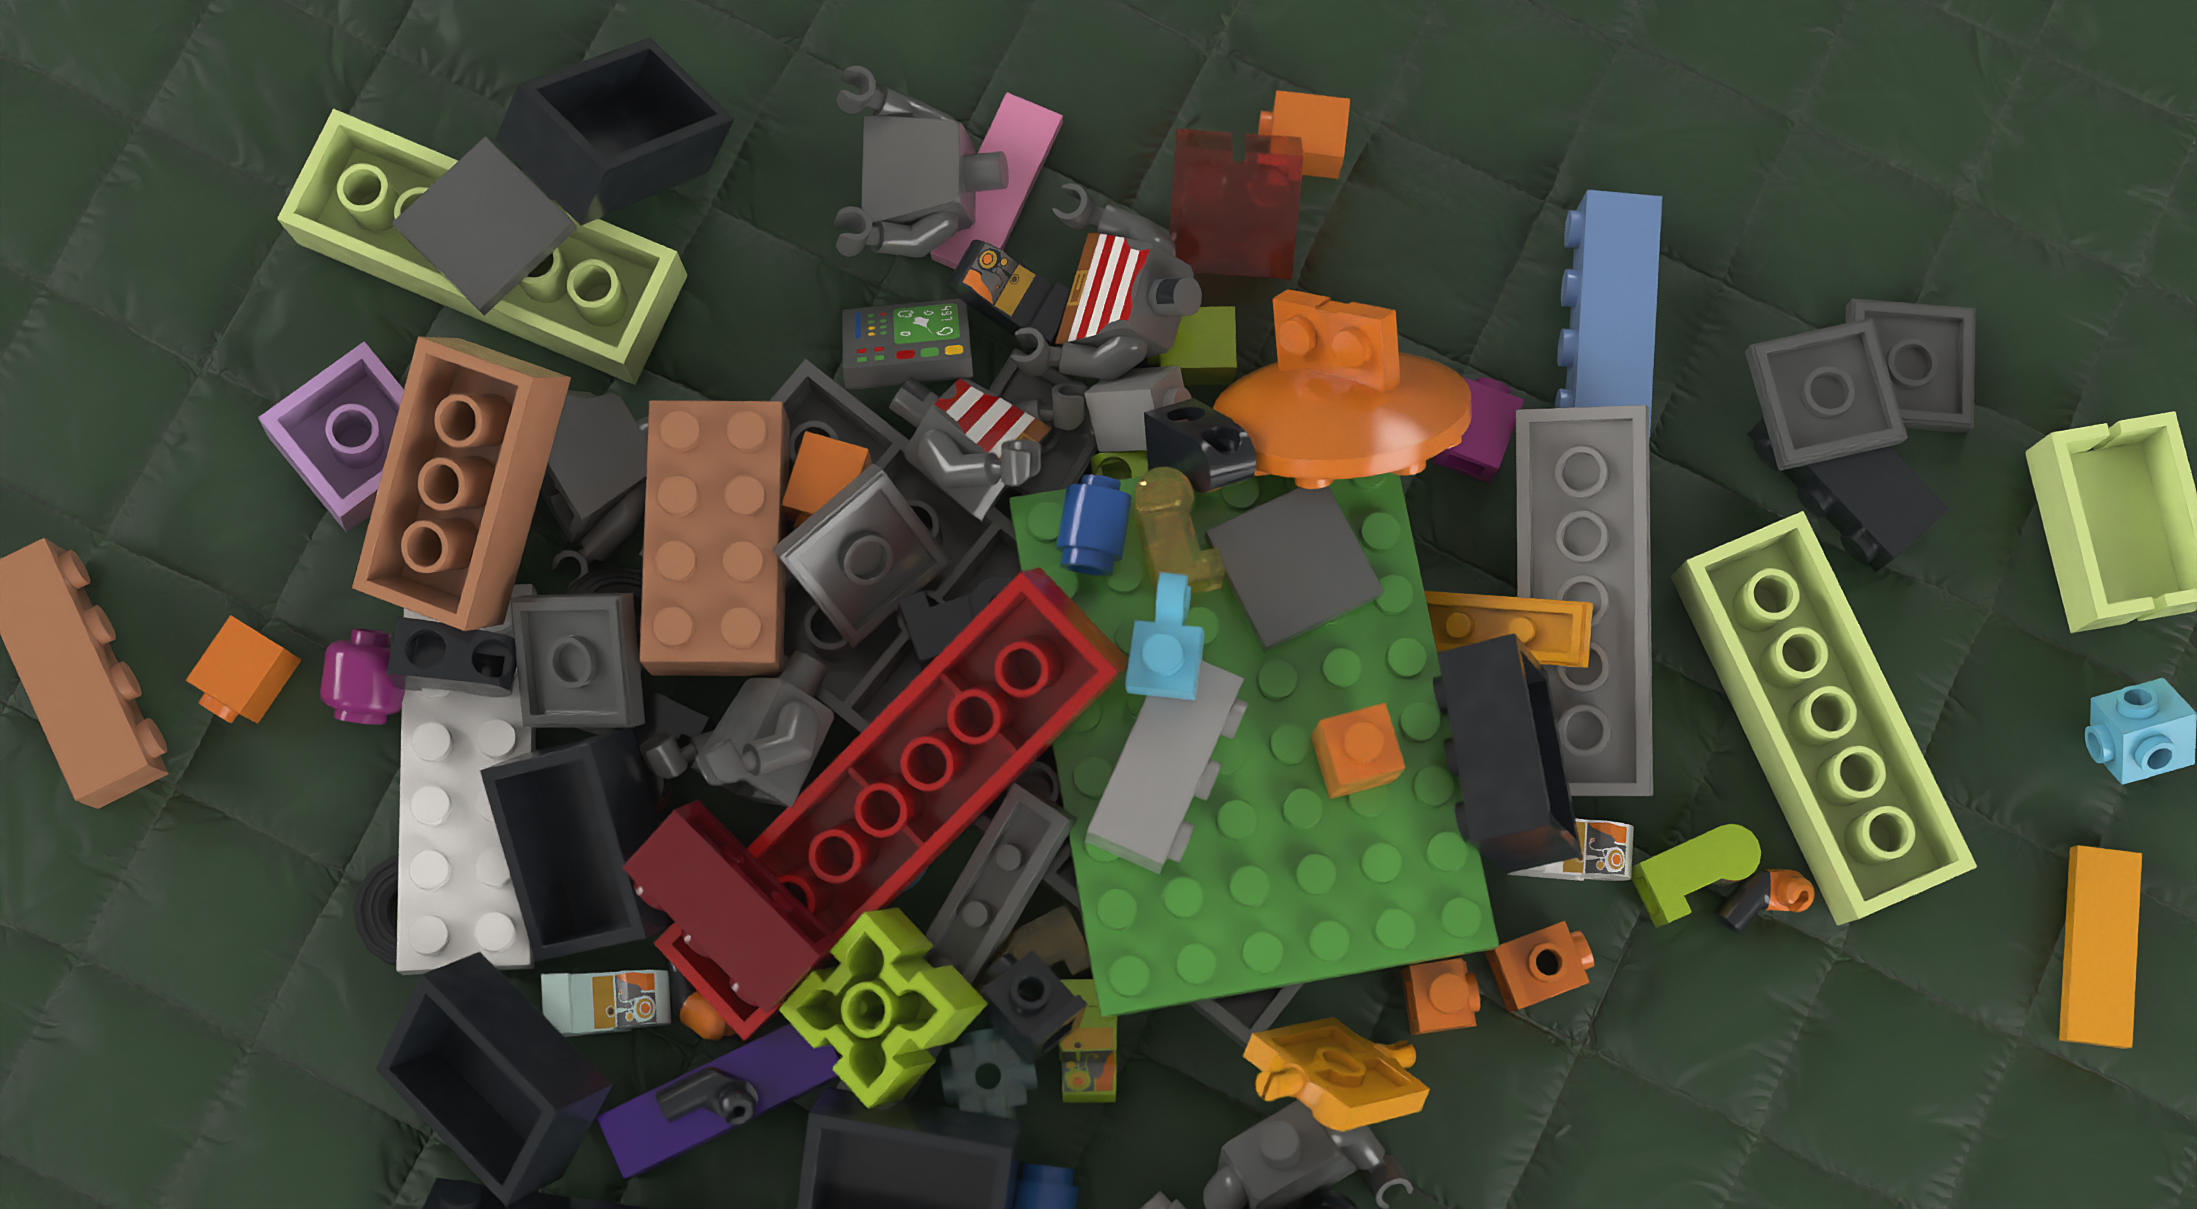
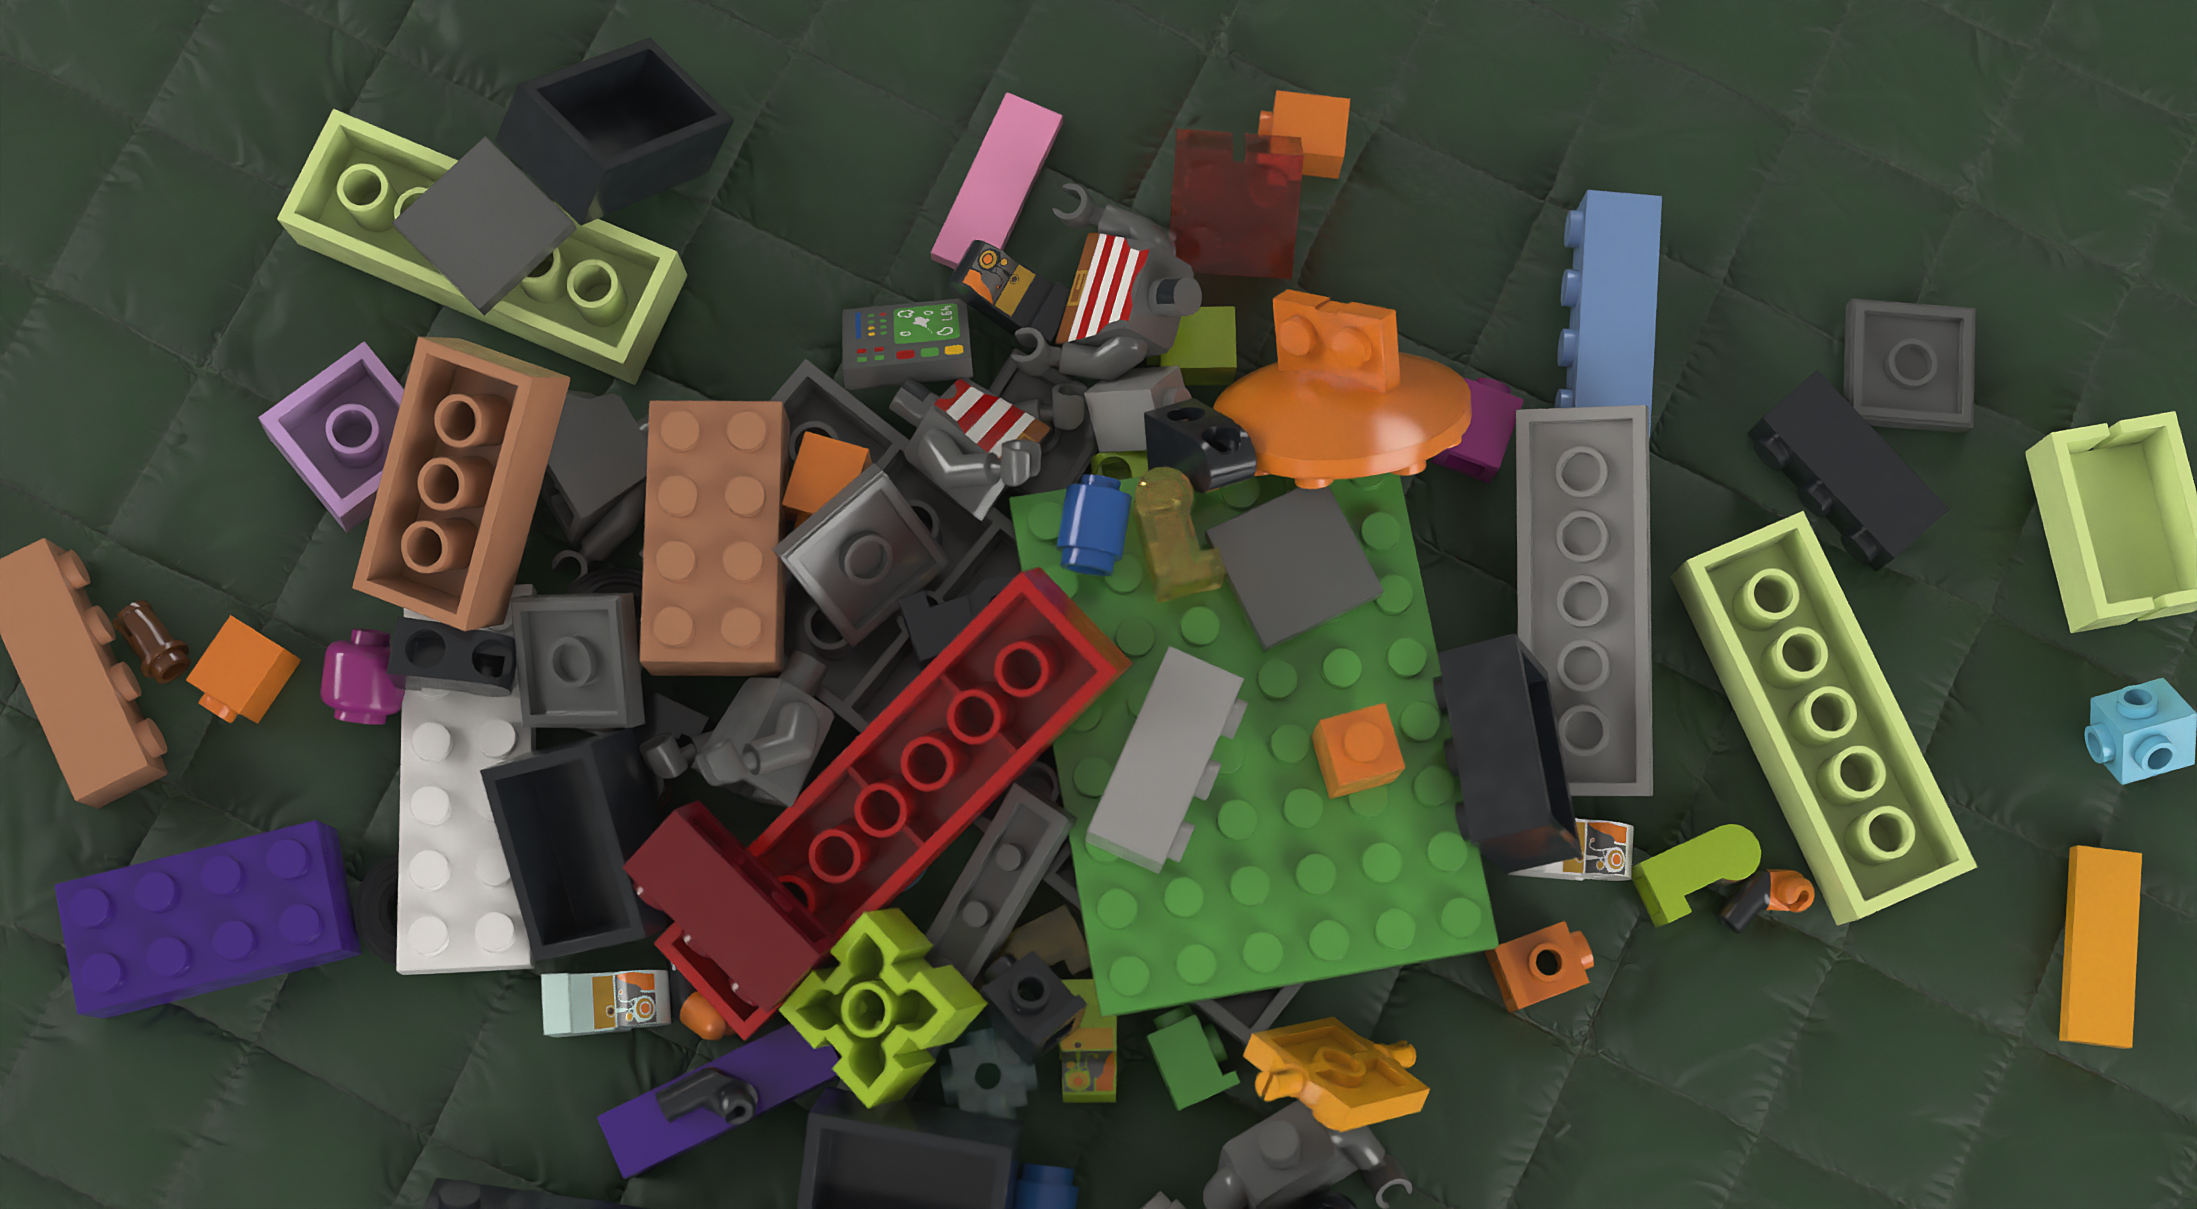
black piece [375,951,612,1206] -> none
dark grey torso [833,65,1009,258] -> none
medium azure plate [1125,572,1205,701] -> none
orange brick [1400,958,1480,1035] -> none
light orange tile [1424,591,1593,668] -> none
dark grey tile [1745,318,1908,471] -> none
none -> dark purple brick [54,820,362,1018]
none -> reddish brown pin [112,600,191,684]
none -> bright green brick [1145,1004,1240,1111]

